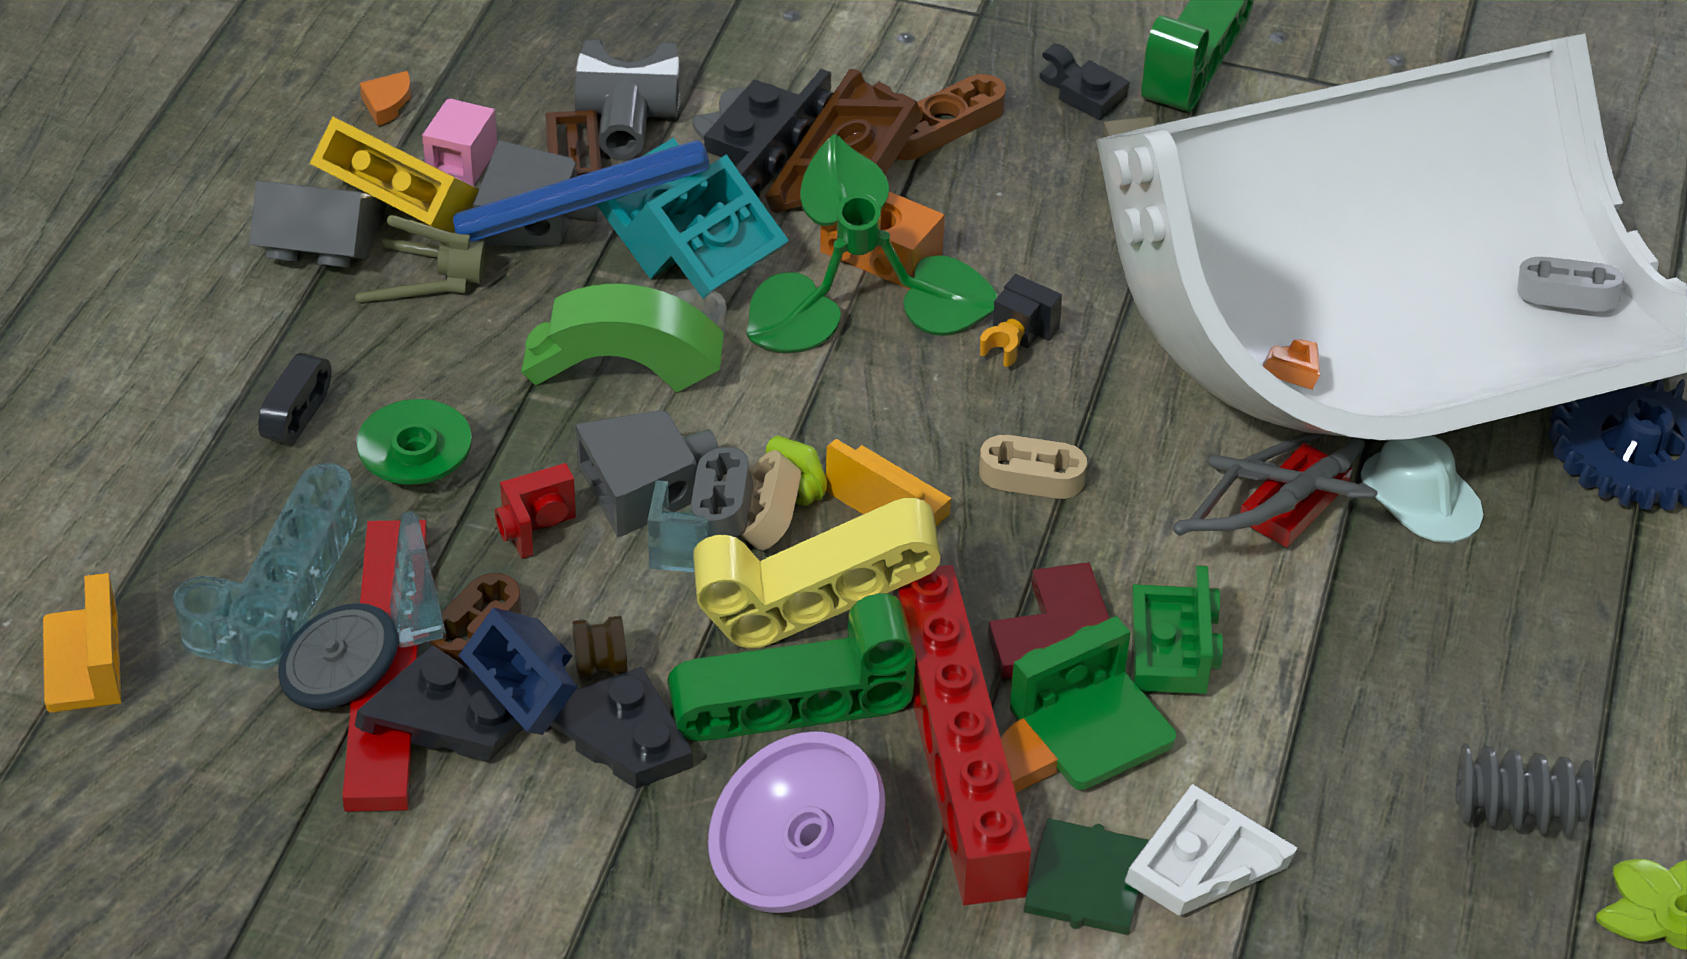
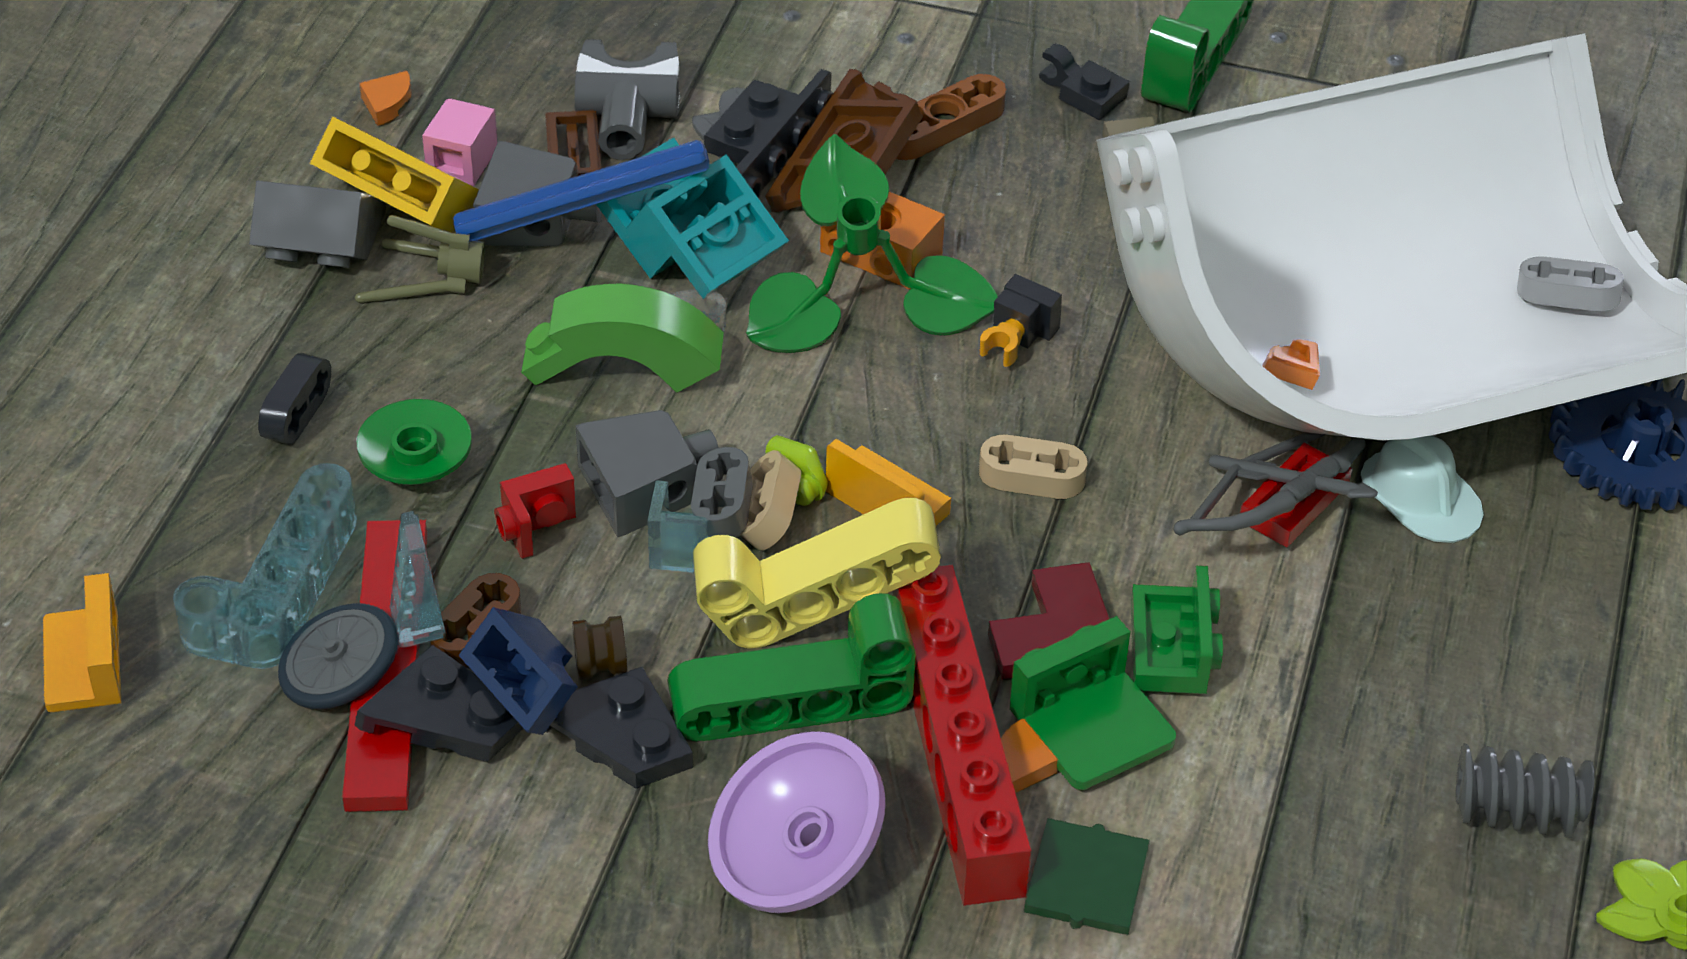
white wing [1125,784,1297,916] -> none

